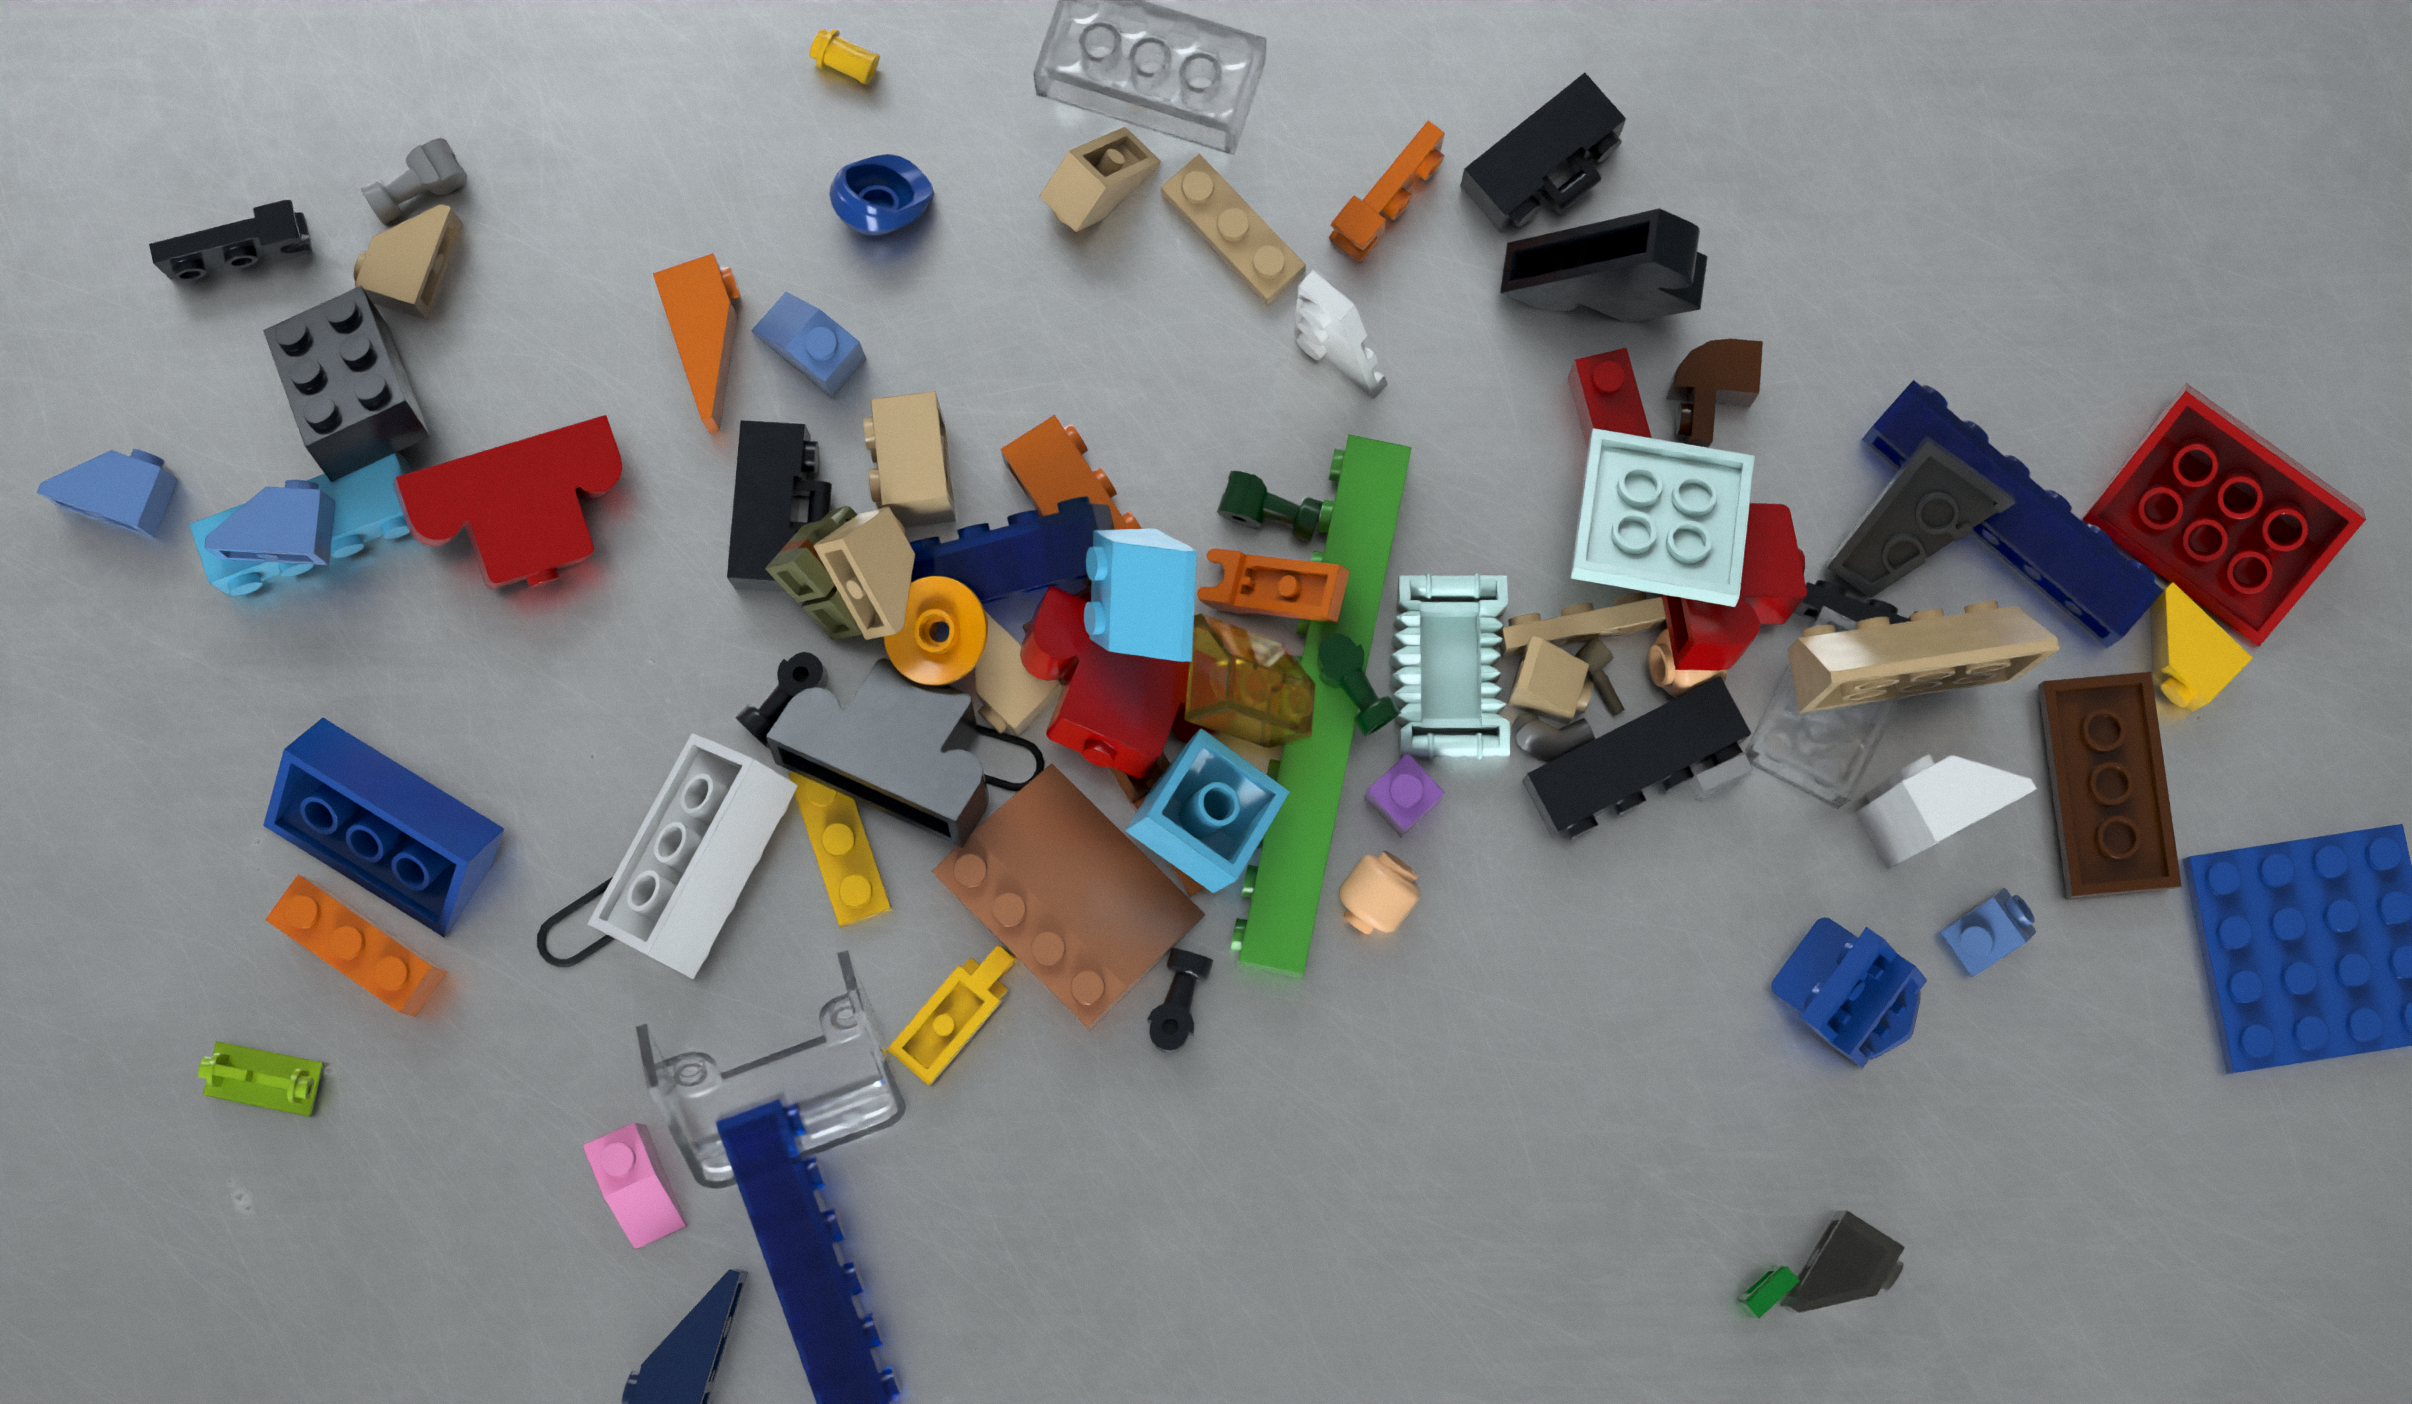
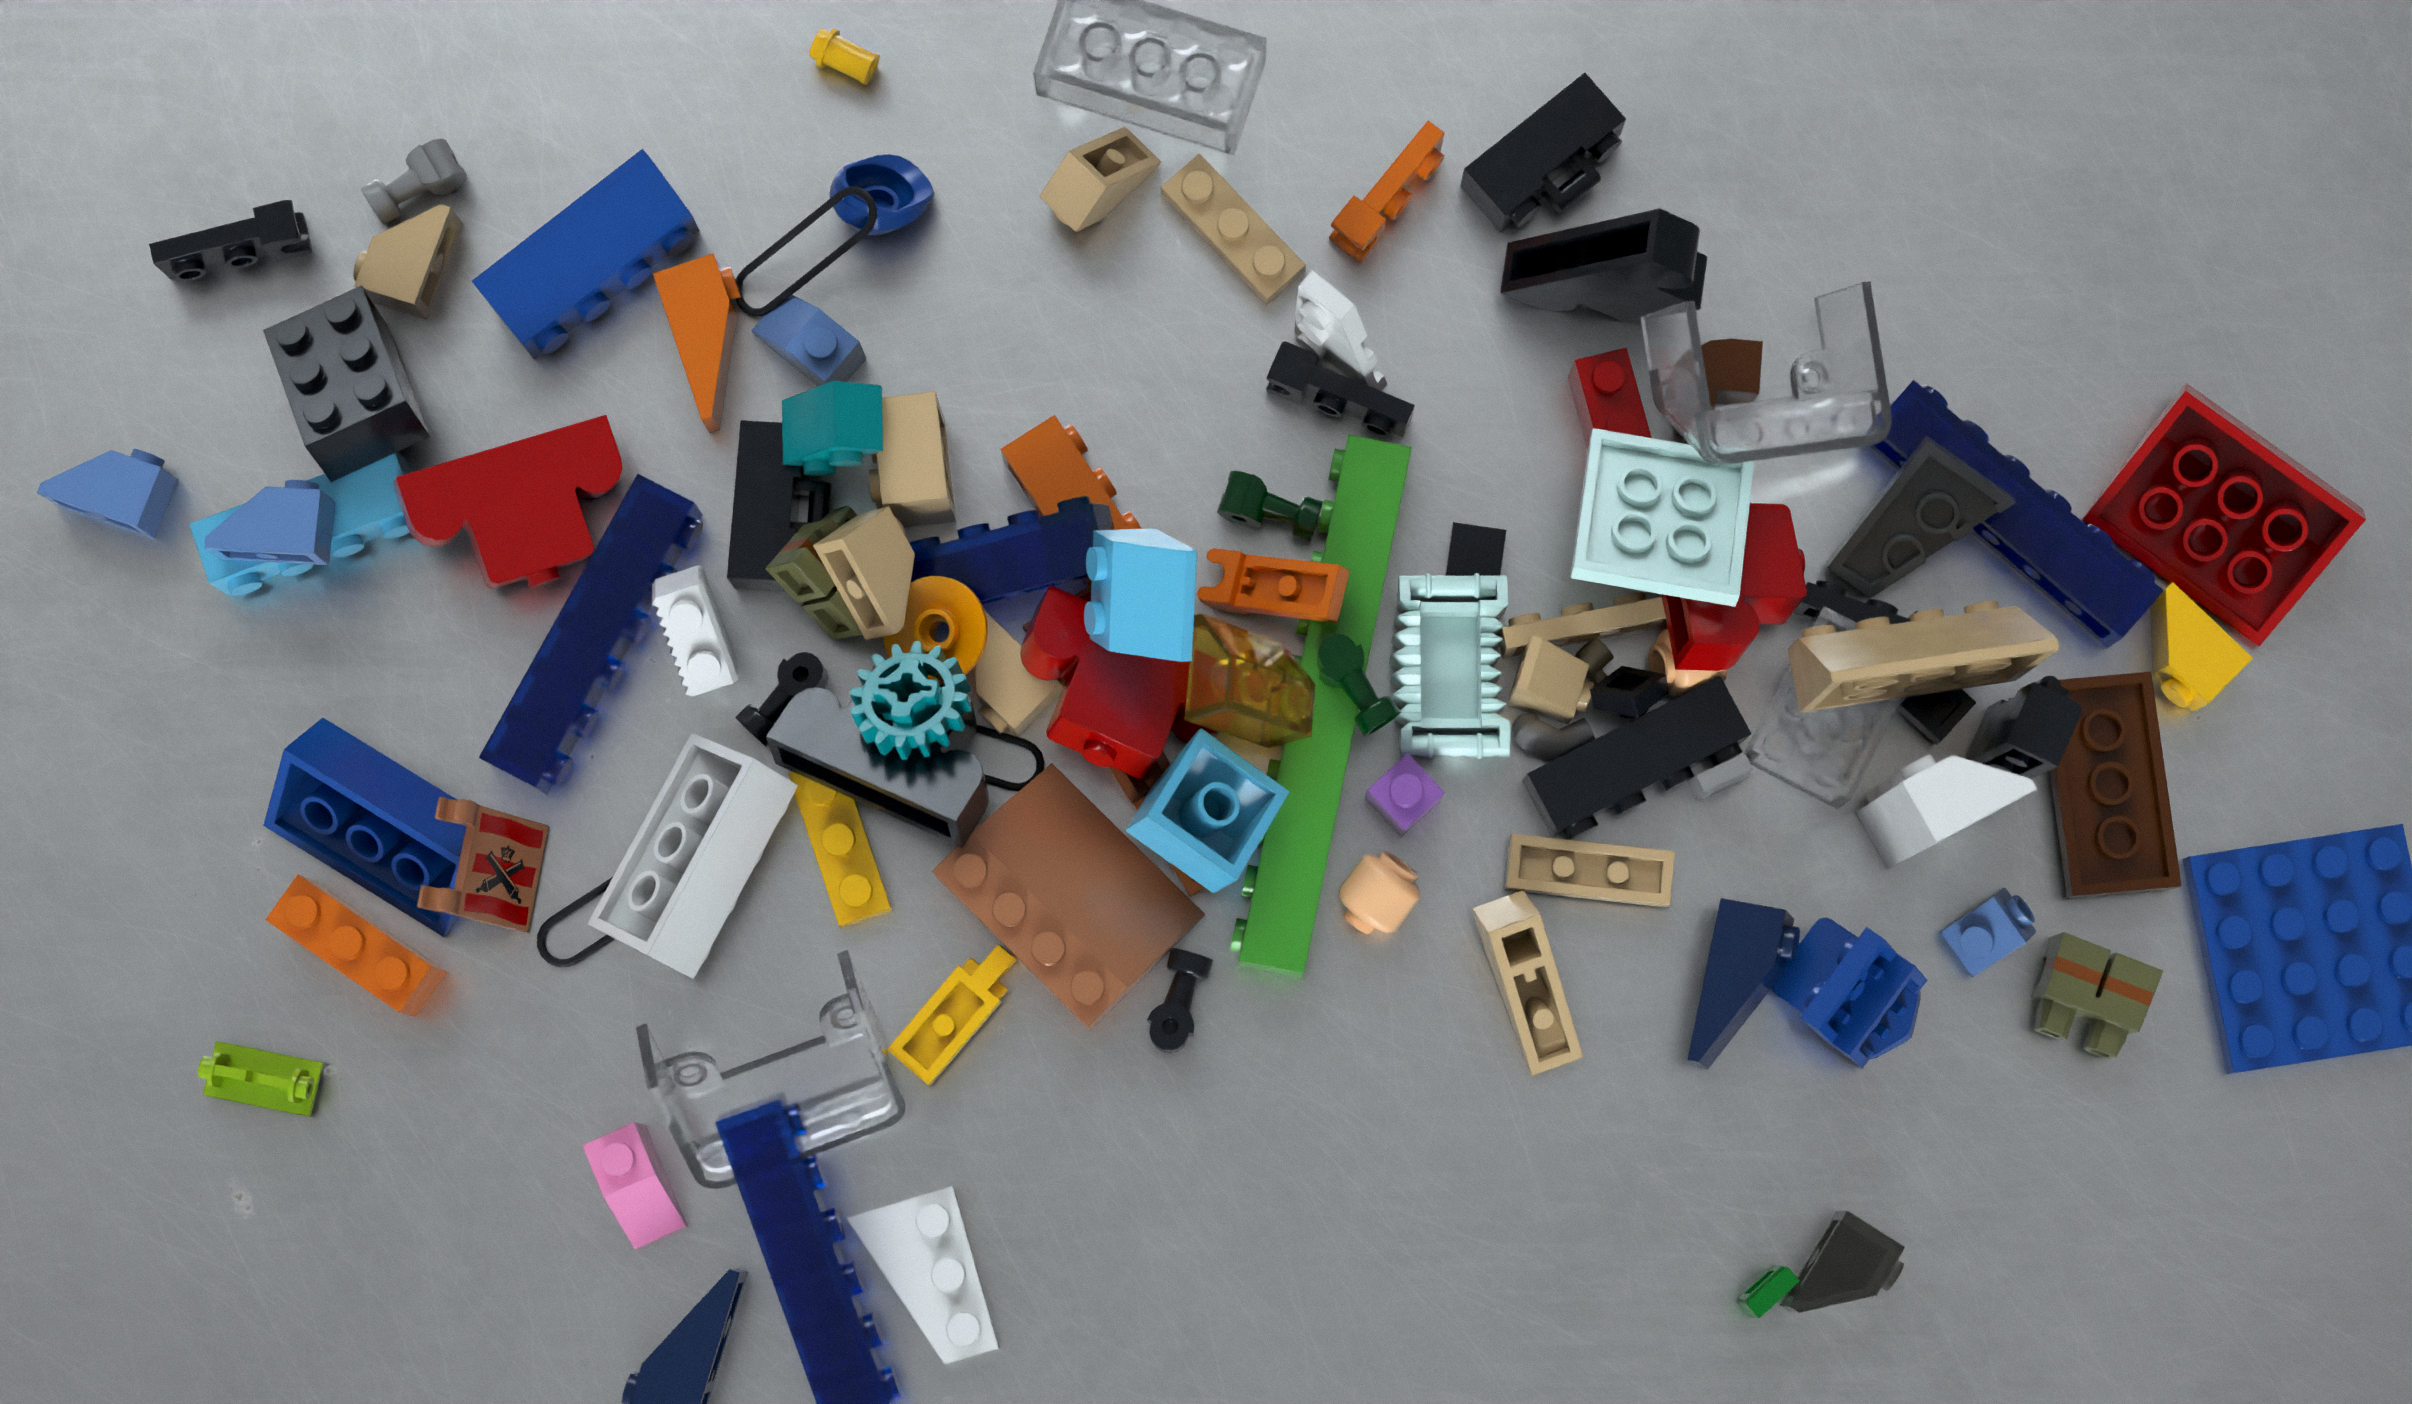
none -> nougat flag [417,797,549,932]
none -> blue slope [472,149,699,359]
none -> clear blue brick [479,474,703,795]
none -> white brick [652,565,739,697]
none -> black piece [736,187,877,316]
none -> teal brick [782,381,883,476]
none -> white wing [846,1186,1000,1364]
none -> teal gear [849,641,972,760]
none -> black plate [1266,341,1415,438]
none -> black tile [1445,522,1506,576]
none -> tan slope [1472,890,1583,1076]
none -> tan plate [1505,834,1675,907]
none -> black plate [1590,666,1669,718]
none -> clear windscreen [1640,281,1892,466]
none -> dark blue slope [1688,898,1800,1069]
none -> black plate [1896,689,1977,745]
none -> black piece [1964,676,2082,779]
none -> olive hips [2031,932,2163,1059]

